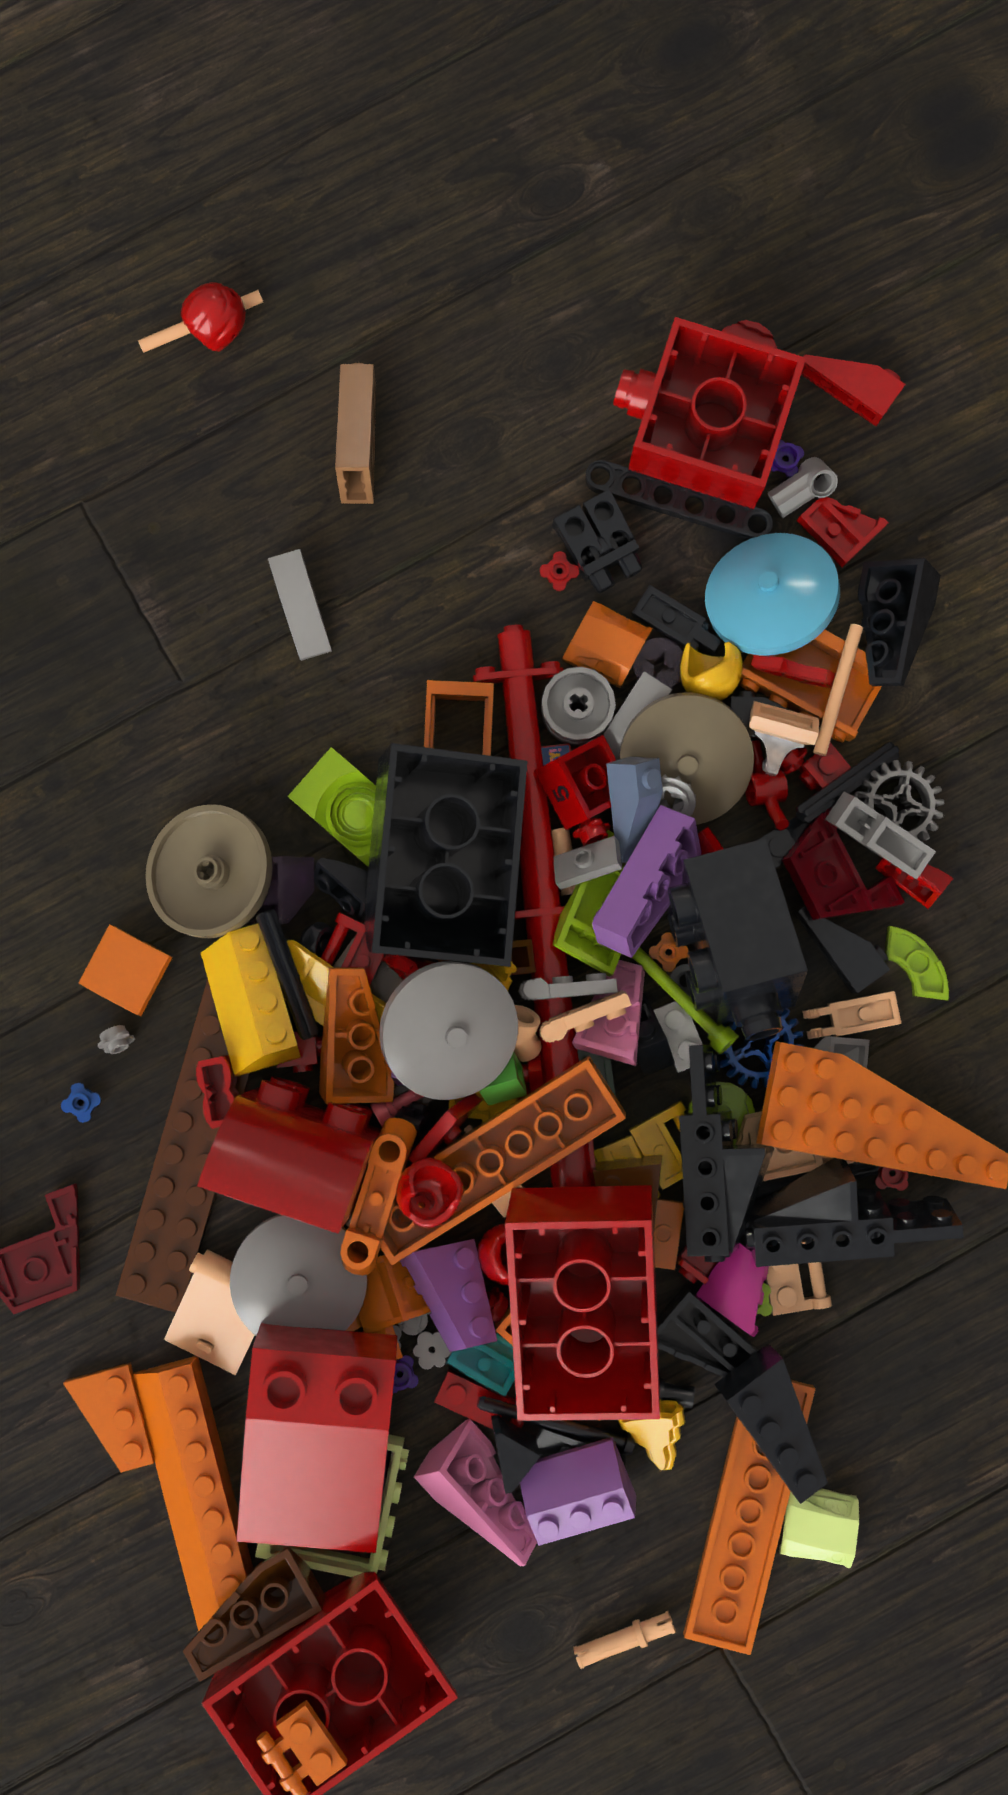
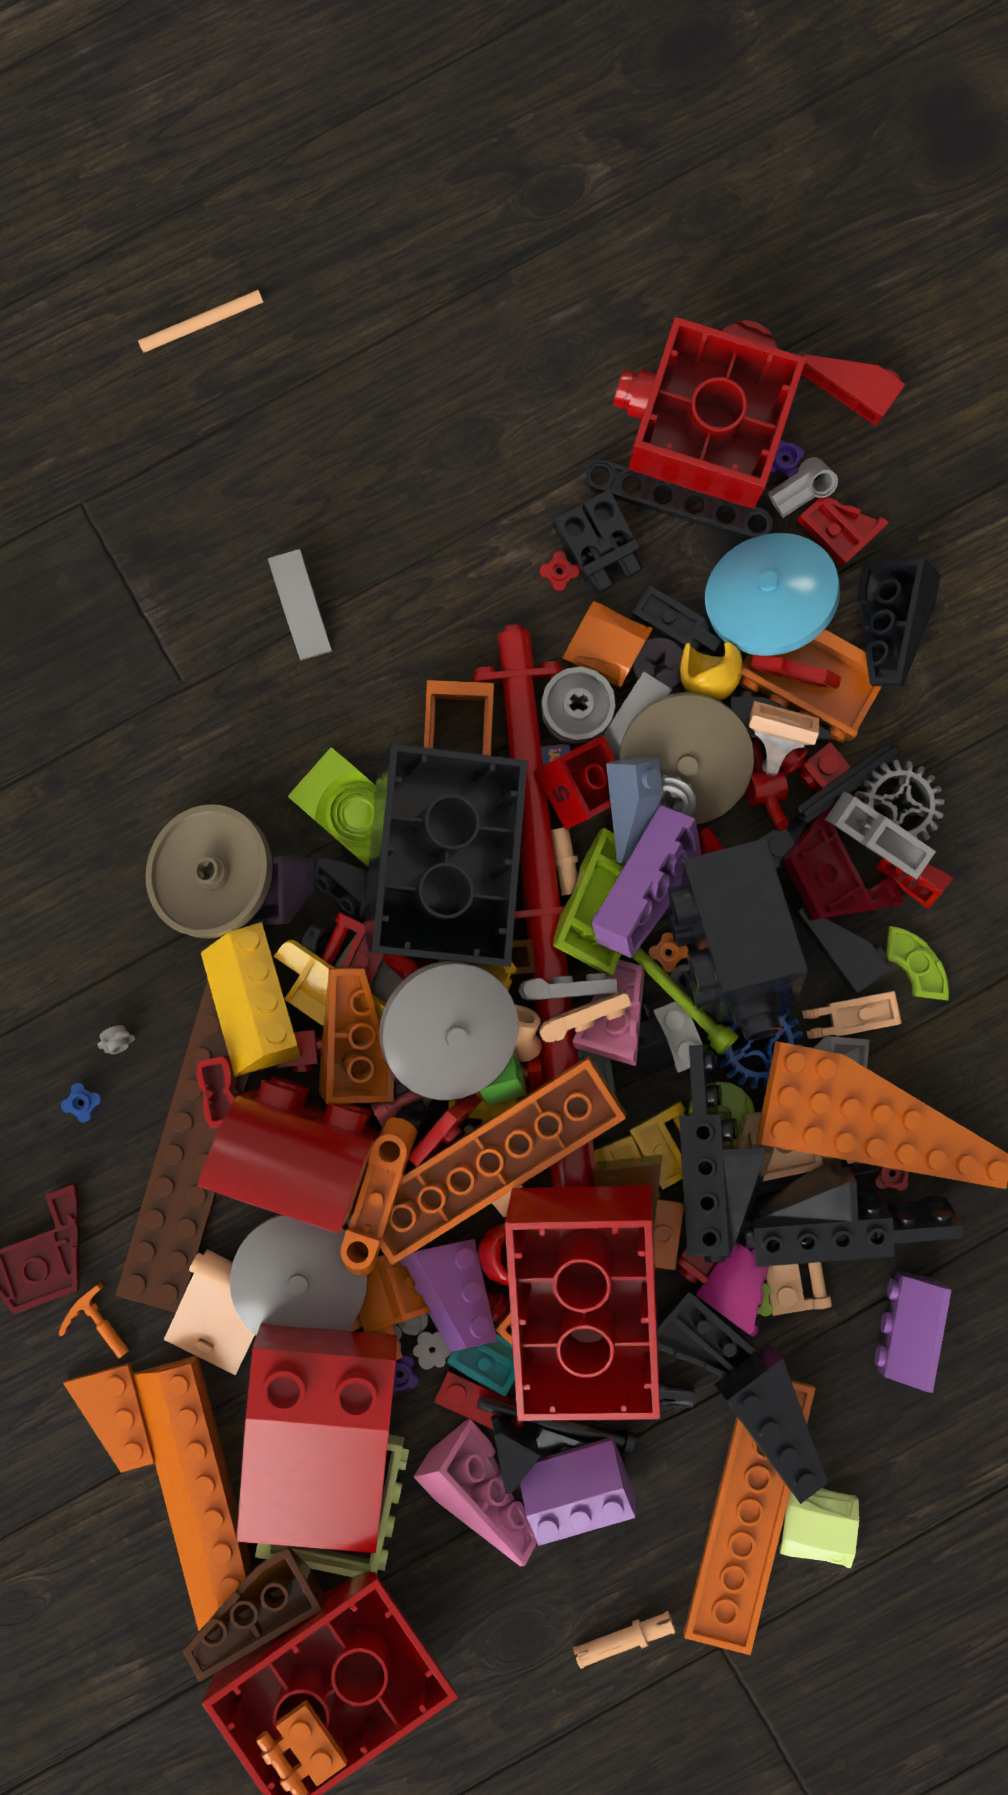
orange slope [78,924,172,1016] -> none
red piece [181,282,246,352] -> none
black axle [256,910,319,1040] -> none
medium nougat slope [335,363,376,504] -> none
red piece [396,1158,464,1228] -> none
light grey plate [553,836,622,890] -> none
red plate [573,818,610,846] -> none
yellow rock [618,1399,685,1470] -> none
light nougat bar [813,624,863,756] -> none
none -> orange piece [59,1282,129,1359]
none -> medium lavender slope [875,1271,952,1393]

